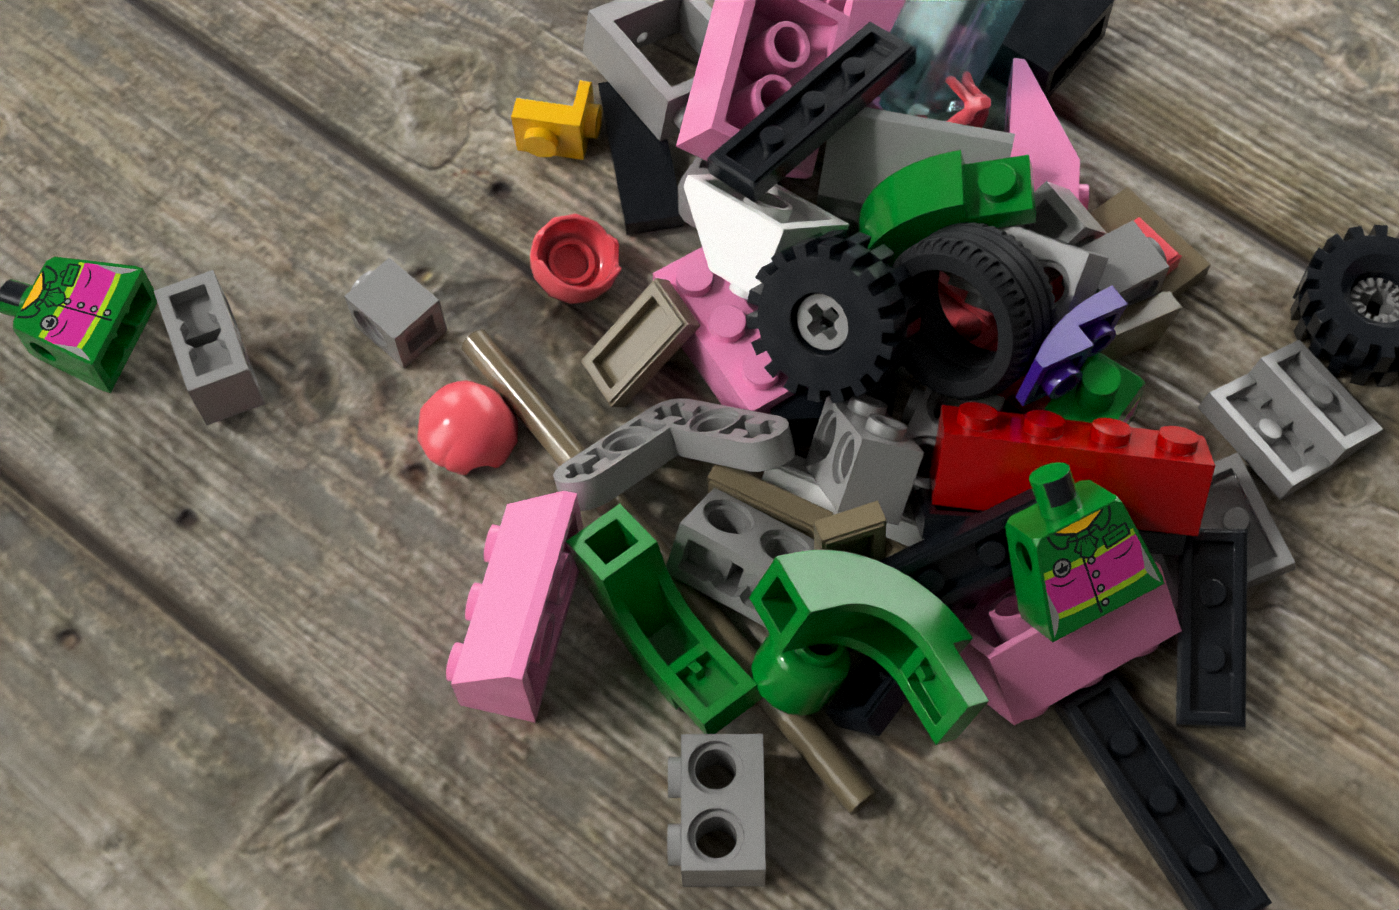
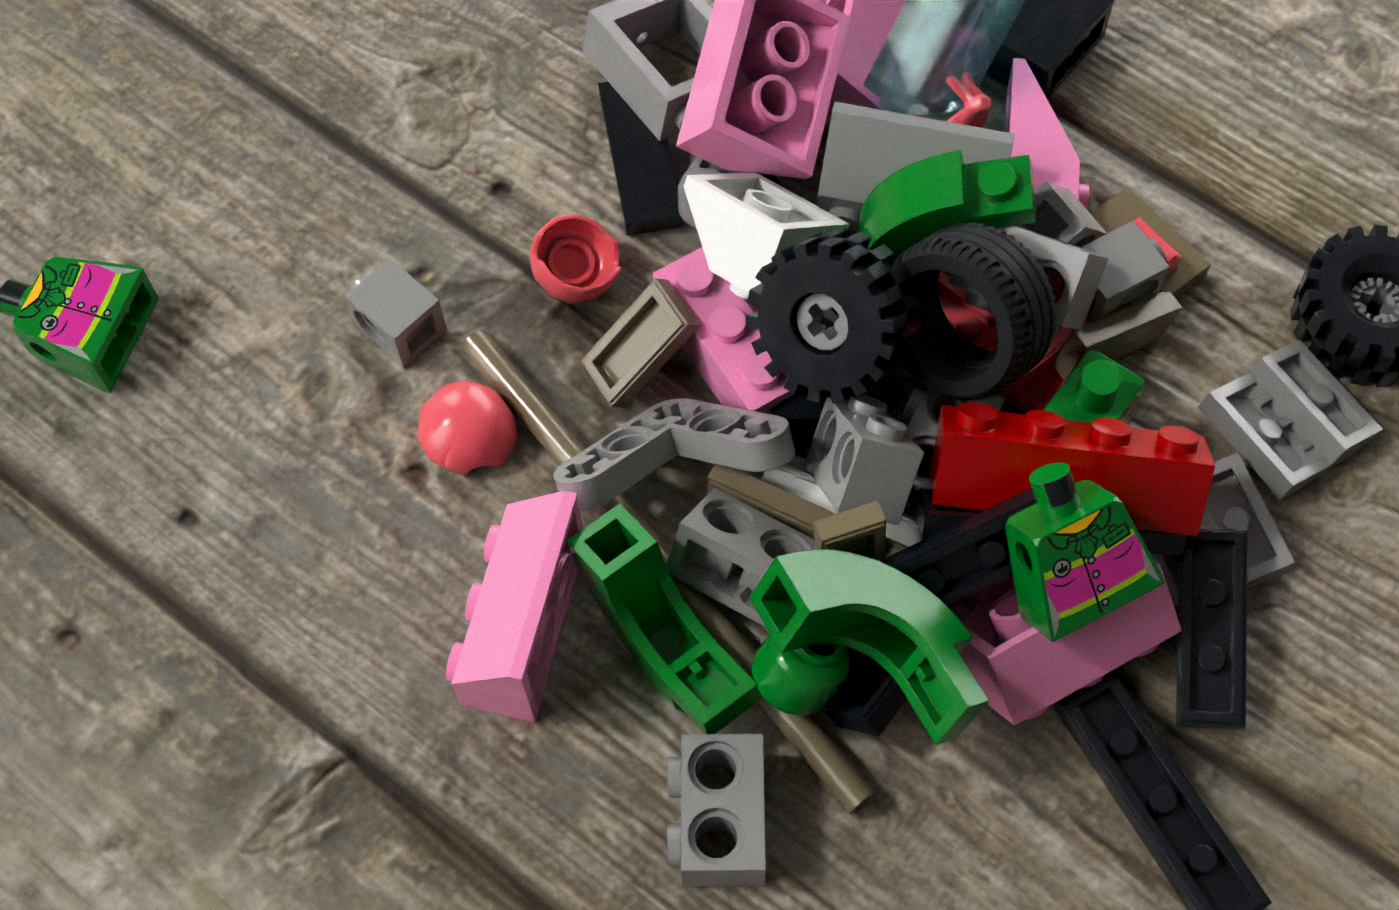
light grey brick [154,270,265,425] -> none
yellow bracket [511,80,603,160] -> none
black tile [707,22,916,203] -> none
dark purple slope [1015,285,1128,406] -> none

